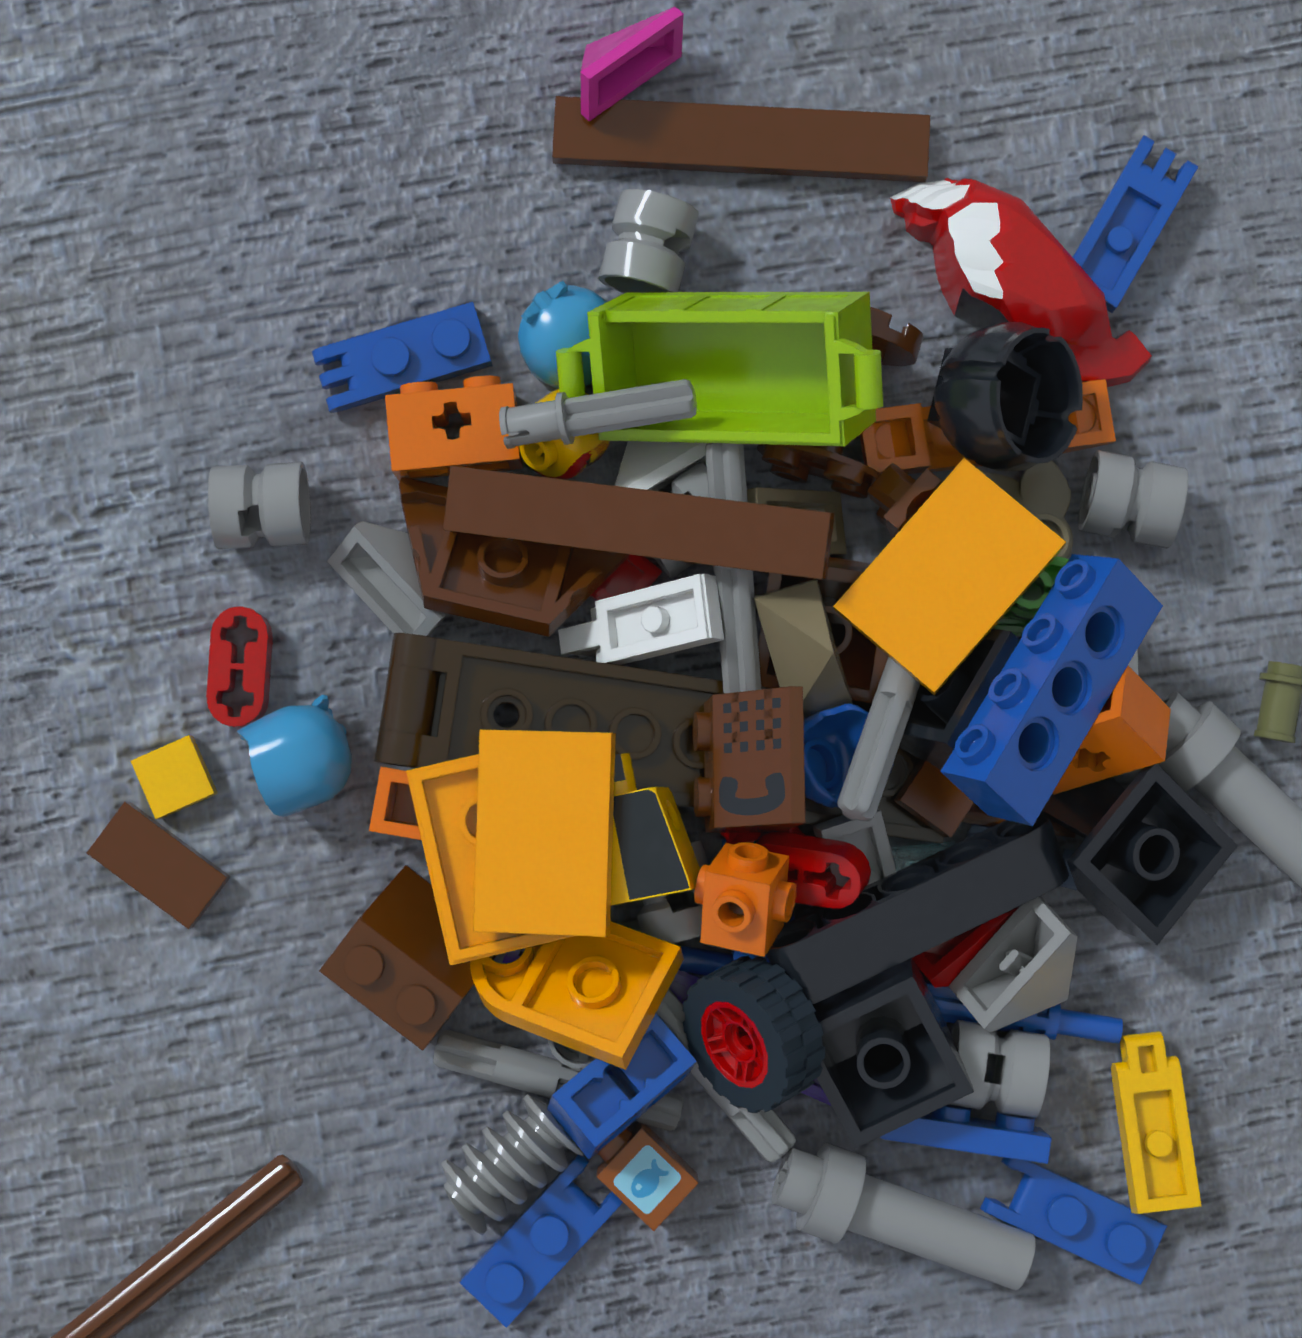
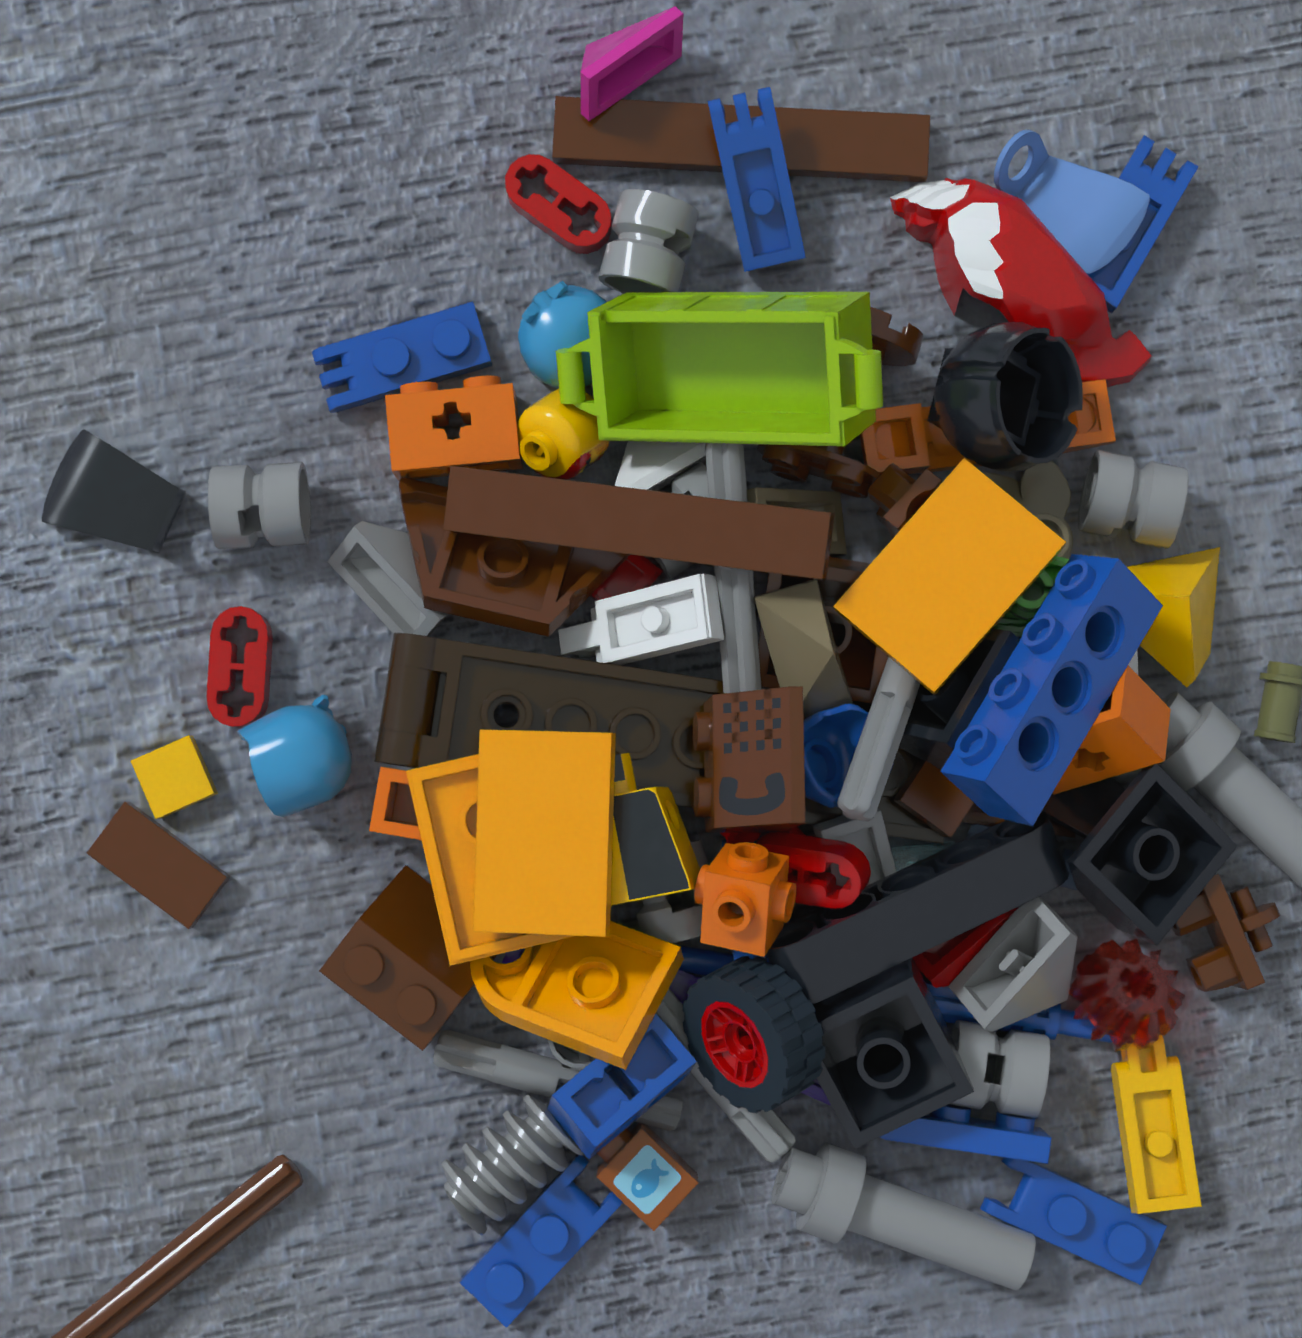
light grey axle [499,379,697,449] -> none
none -> black piece [42,429,186,553]
none -> red beam [505,154,612,254]
none -> blue hinge [708,87,806,272]
none -> medium blue piece [994,129,1150,274]
none -> clear red gear [1069,938,1185,1052]
none -> yellow slope [1127,547,1220,688]
none -> reddish brown hips [1172,874,1281,992]

